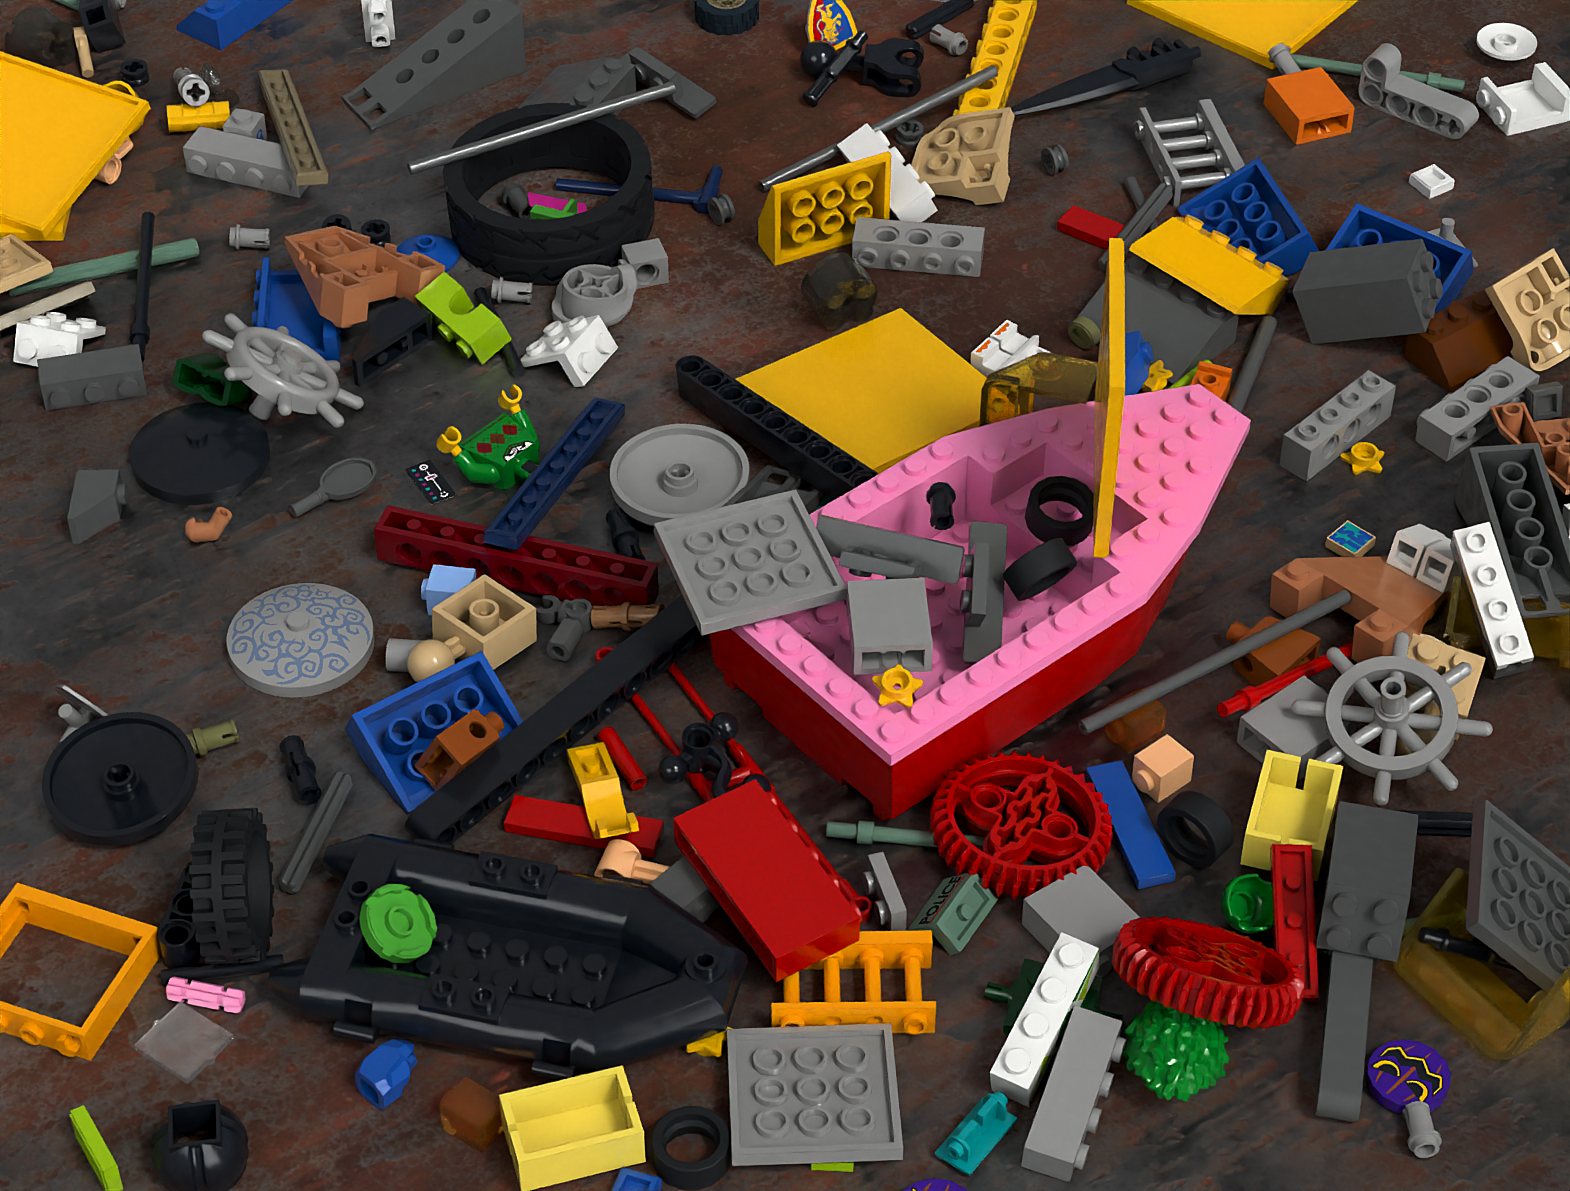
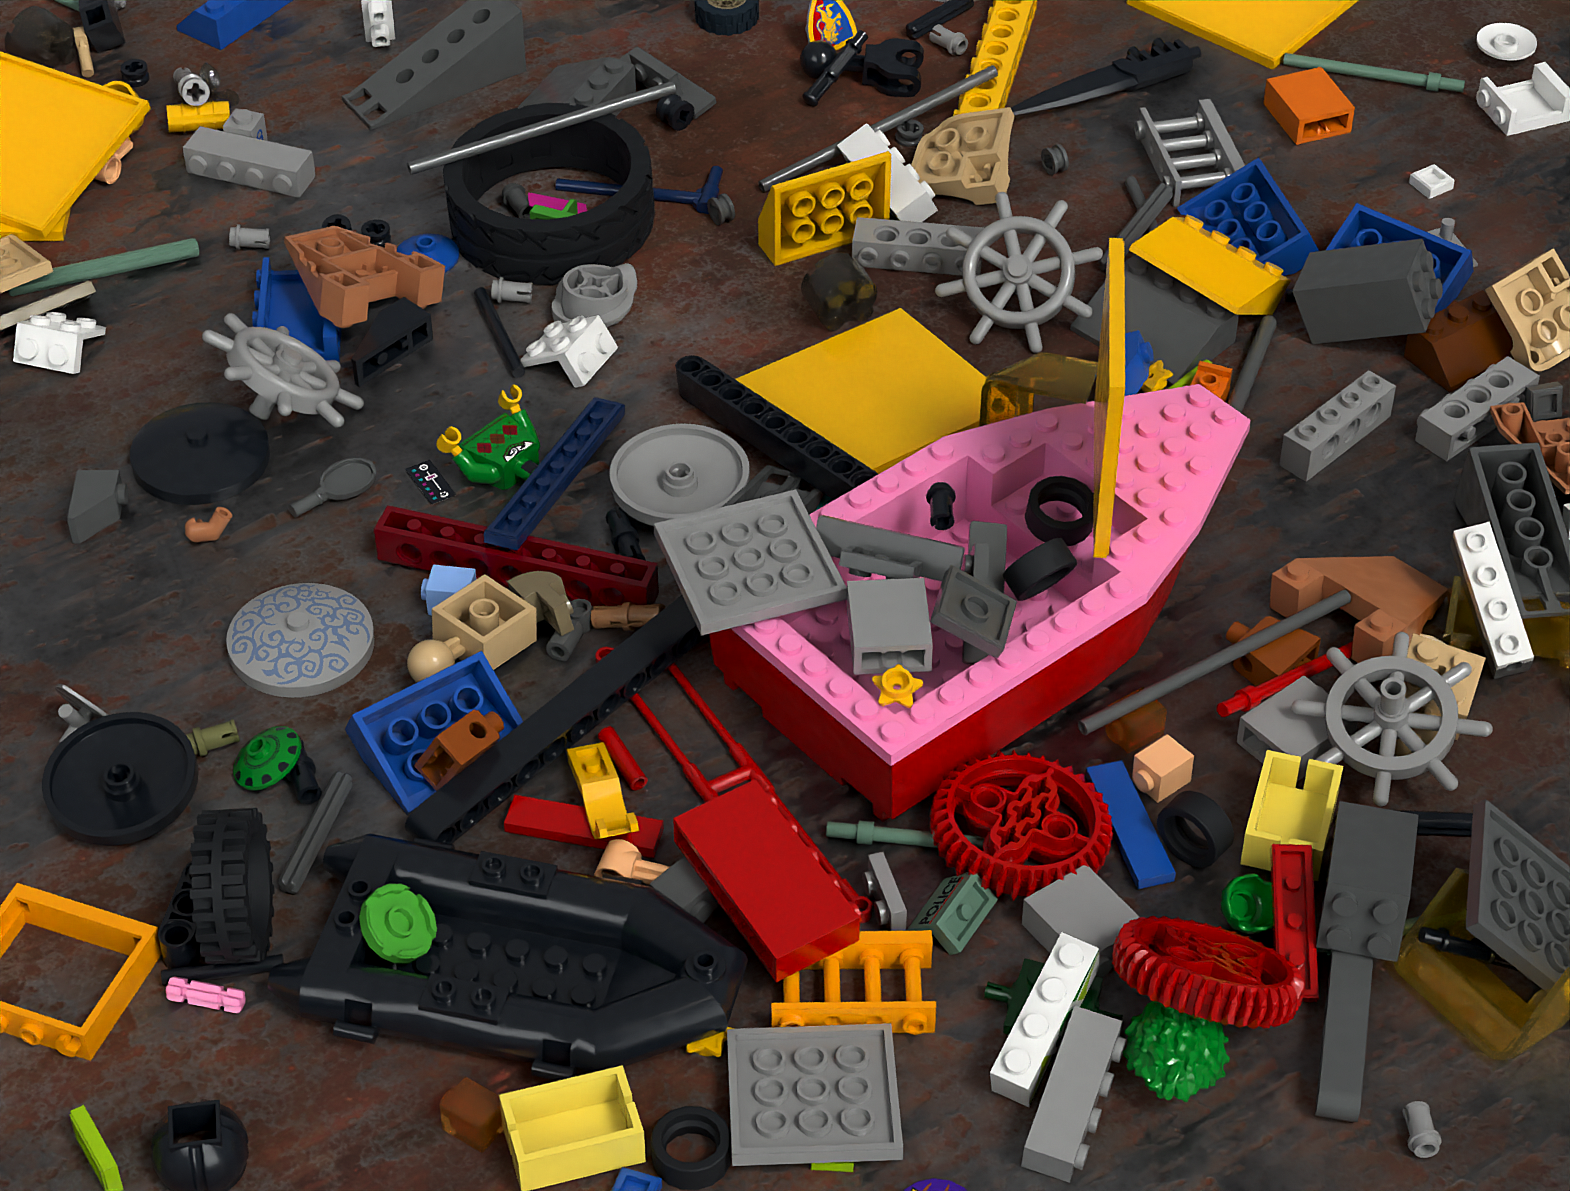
dark grey brick [37,344,147,411] -> none
black bar [129,212,155,362] -> none
clear piece [134,1001,234,1084] -> none
dark green brick [172,353,252,406] -> none
dark tan tile [258,69,328,186] -> none
blue rock [354,1039,417,1109] -> none
light grey beam [386,638,424,673] -> none
lime arch [415,271,512,365] -> none
light grey brick [618,238,669,289] -> none
black piece [658,712,771,798] -> none
teal hinge [935,1091,1018,1176] -> none
white hips [971,320,1051,392] -> none
red tile [1057,205,1125,249] -> none
olive tile [1068,316,1101,350] -> none
light grey pin [1268,43,1302,75] -> none
tile [1325,520,1376,557] -> none
yellow plate [1340,442,1384,475] -> none
light grey beam [1359,43,1479,139] -> none
dark purple tile [1366,1039,1451,1114] -> none
white hips [1386,524,1462,593] -> none
none -> green dish [233,726,301,790]
none -> dark tan brick [507,571,574,636]
none -> black wheel [656,93,695,131]
none -> dark grey tile [930,565,1017,658]
none -> light grey piece [935,192,1103,353]

